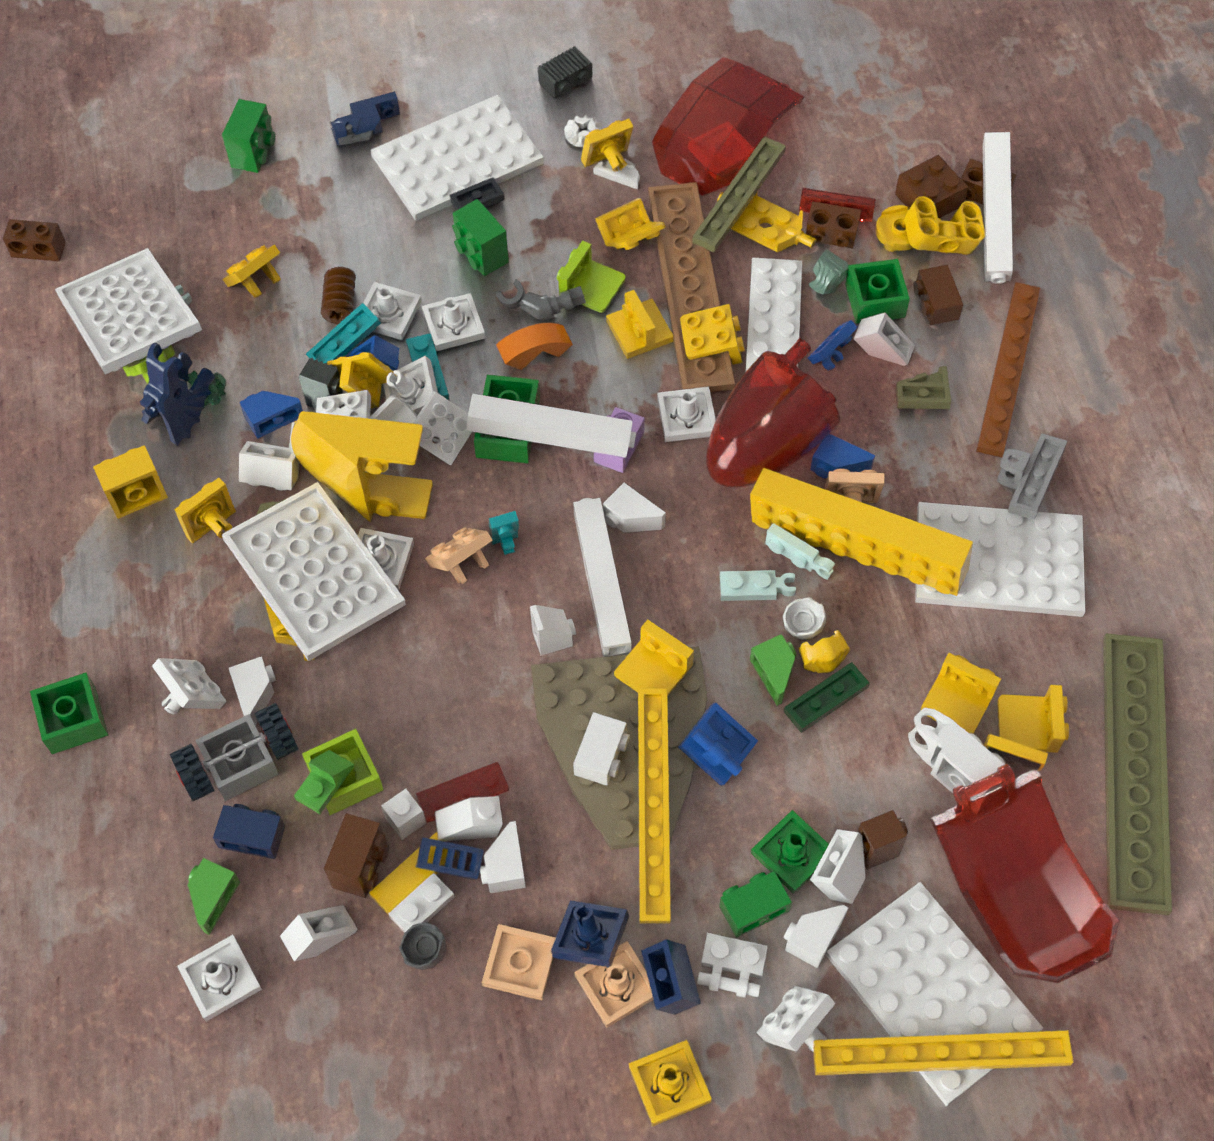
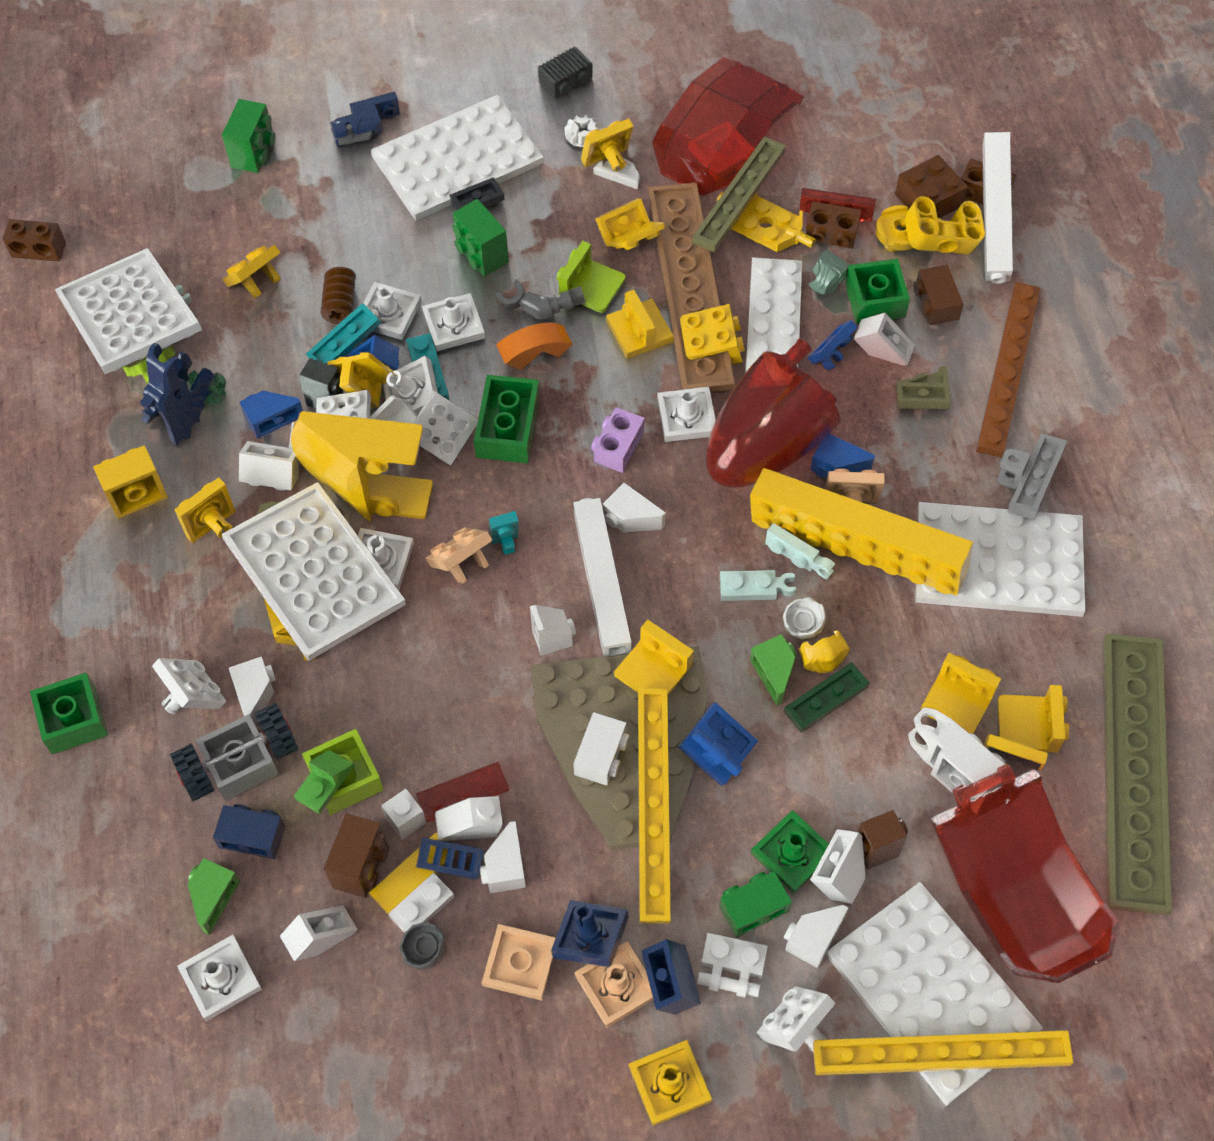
white brick [467,394,636,458] -> none

